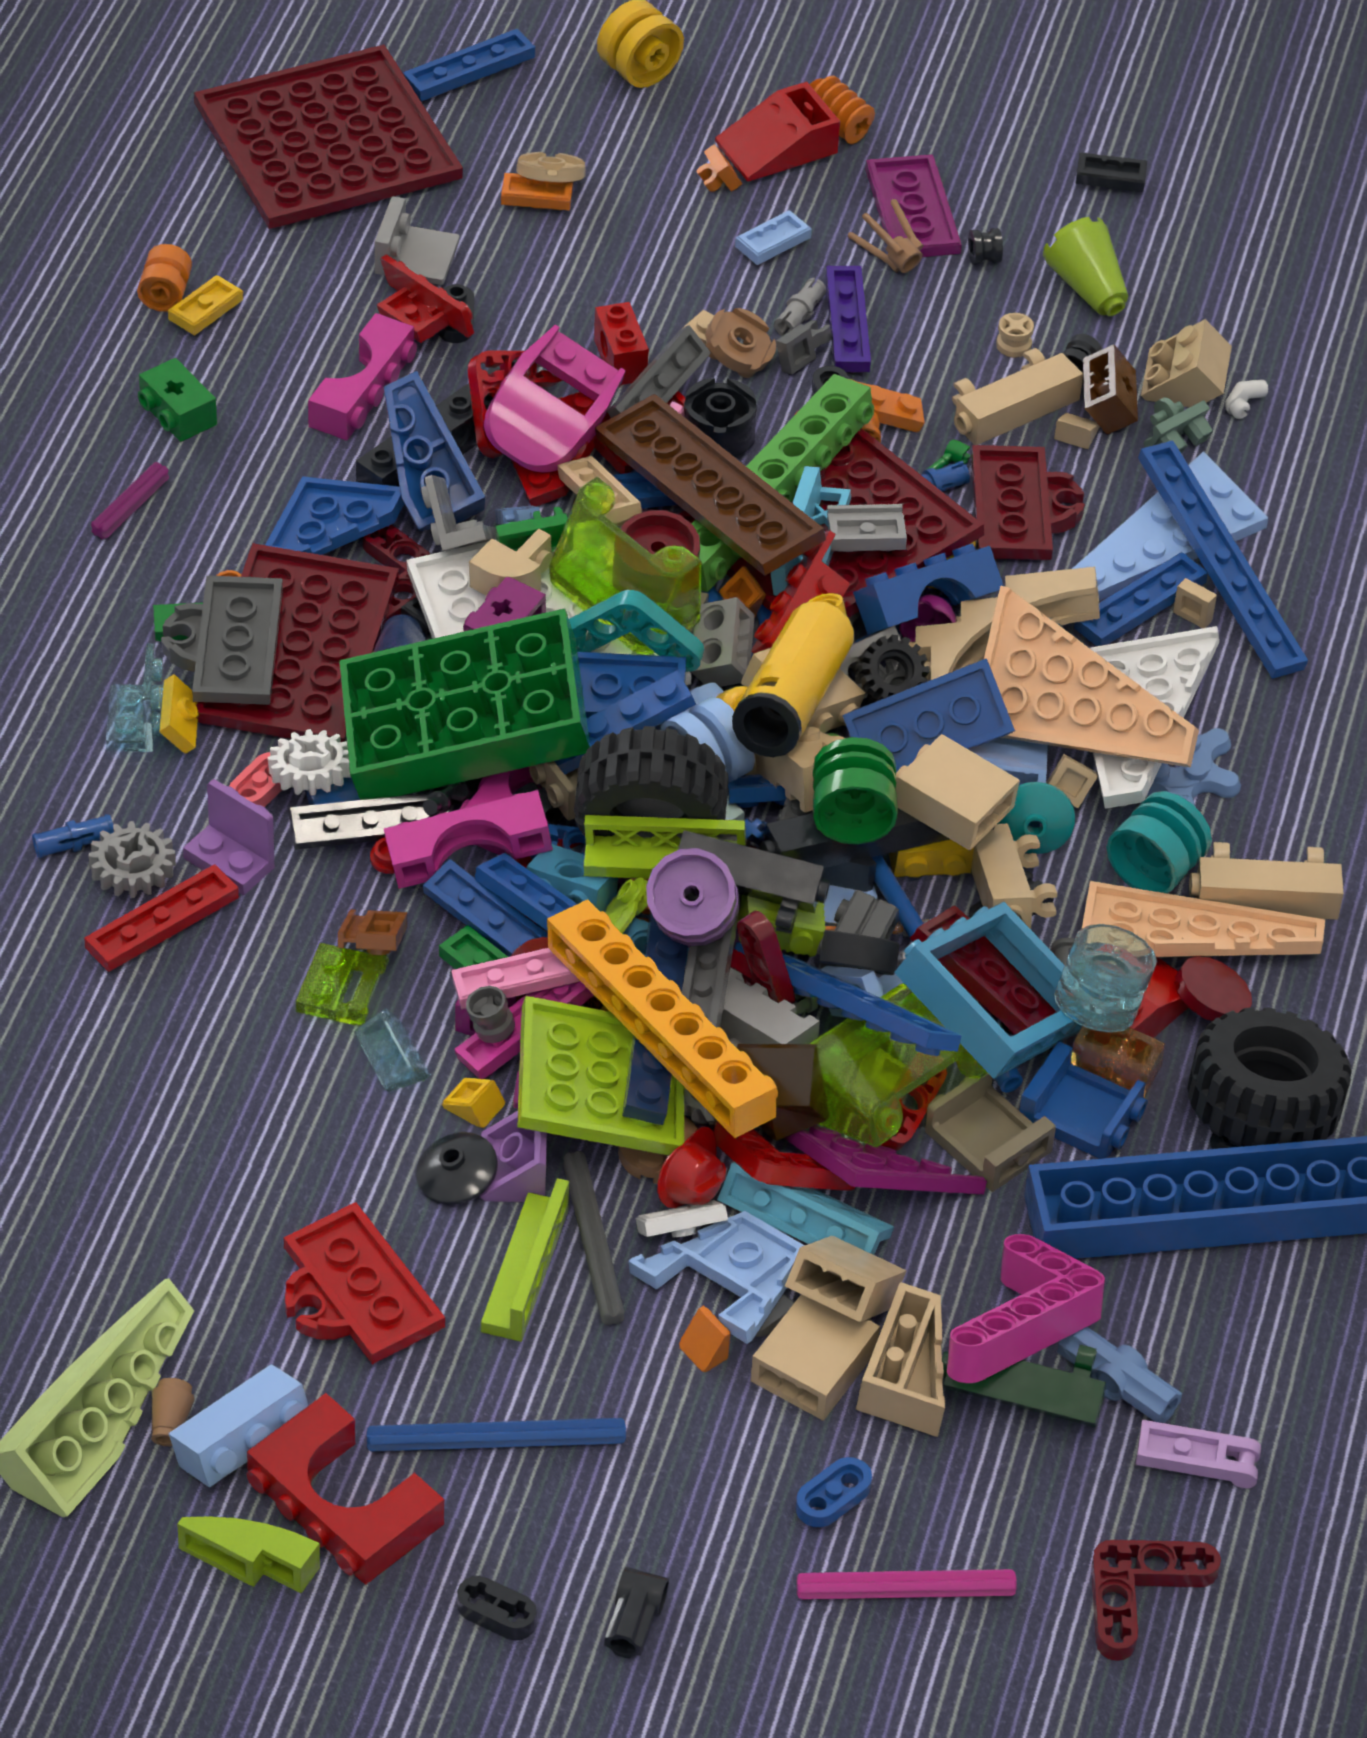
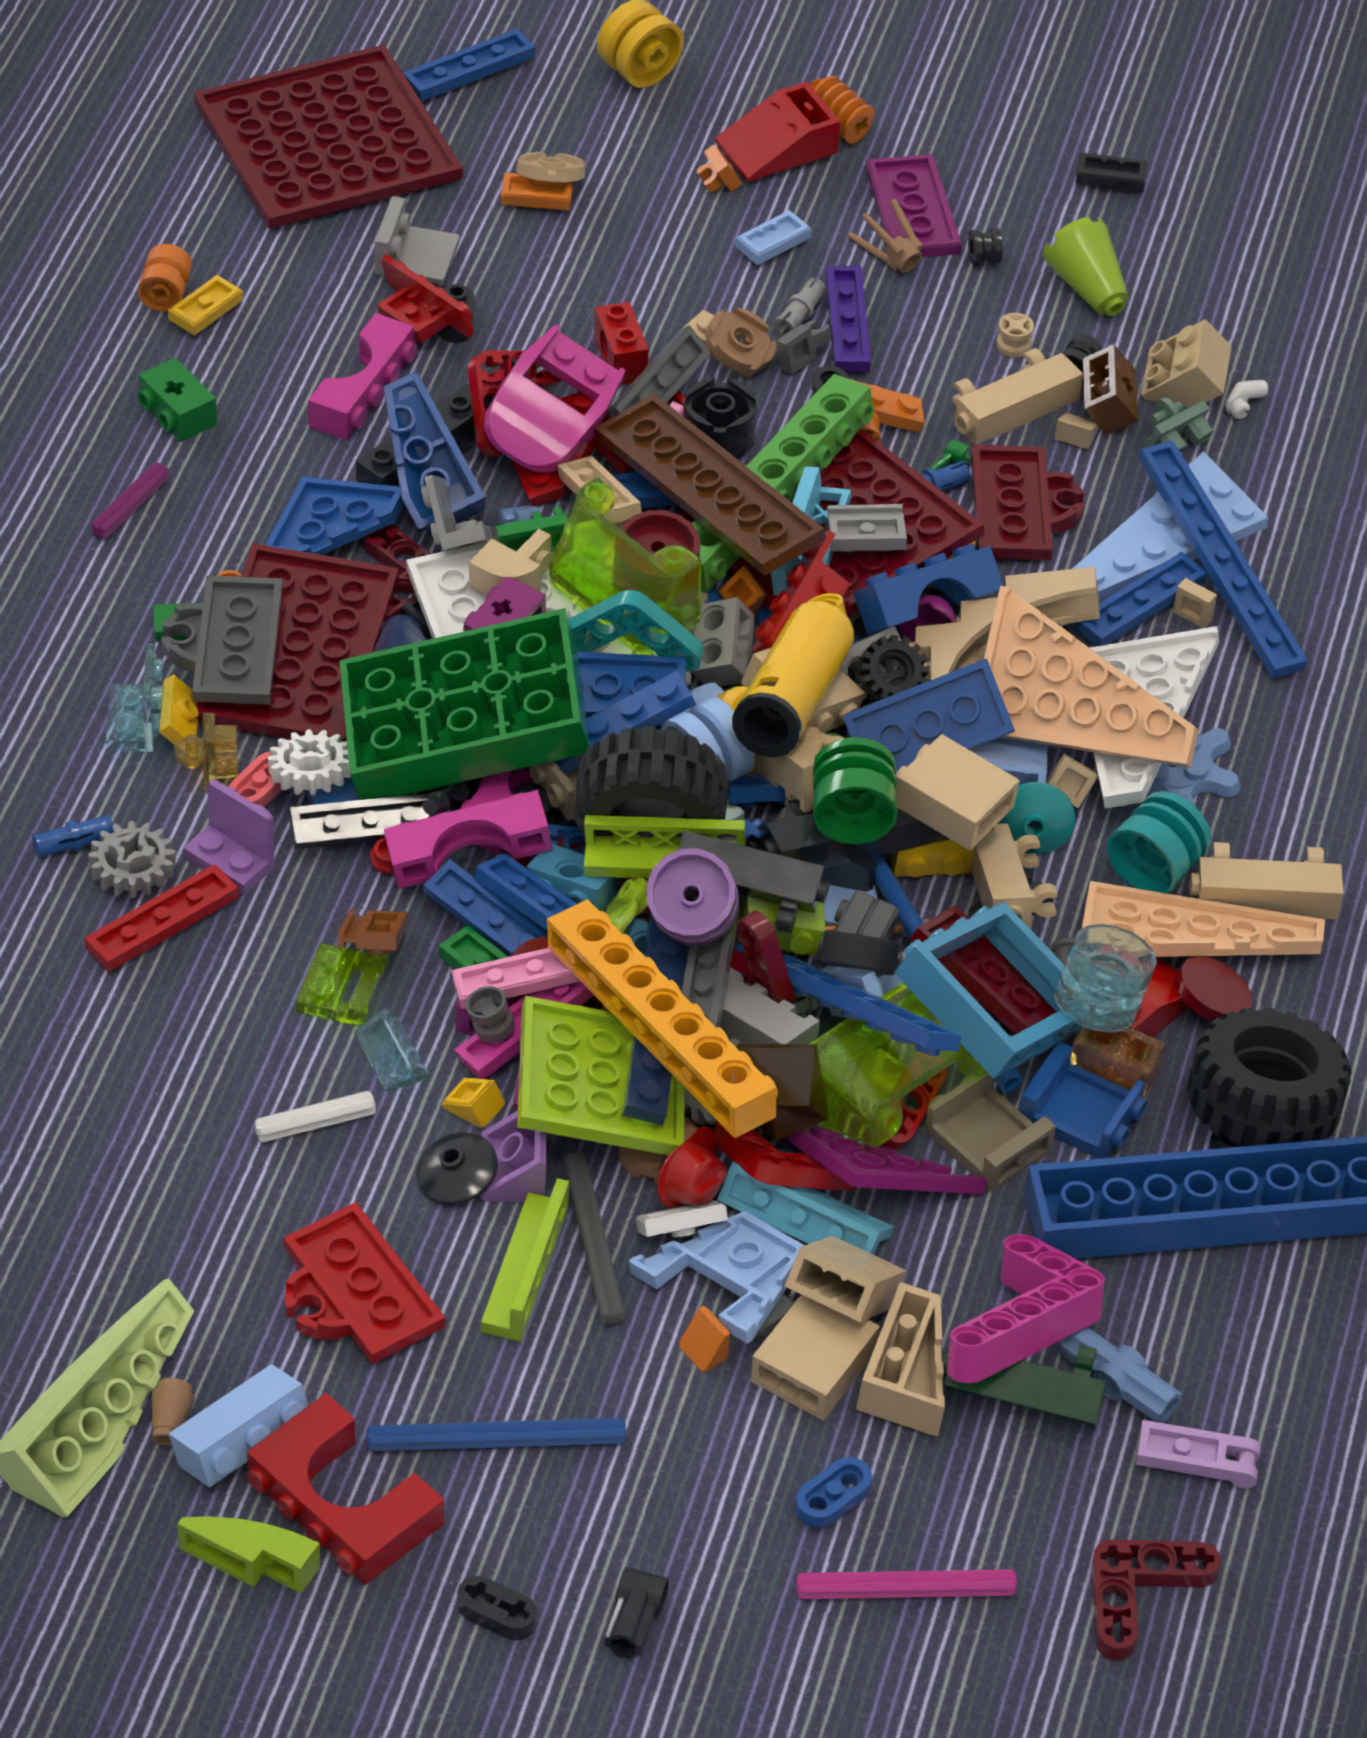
none -> clear yellow hips [175,713,238,790]
none -> white axle [255,1091,376,1142]

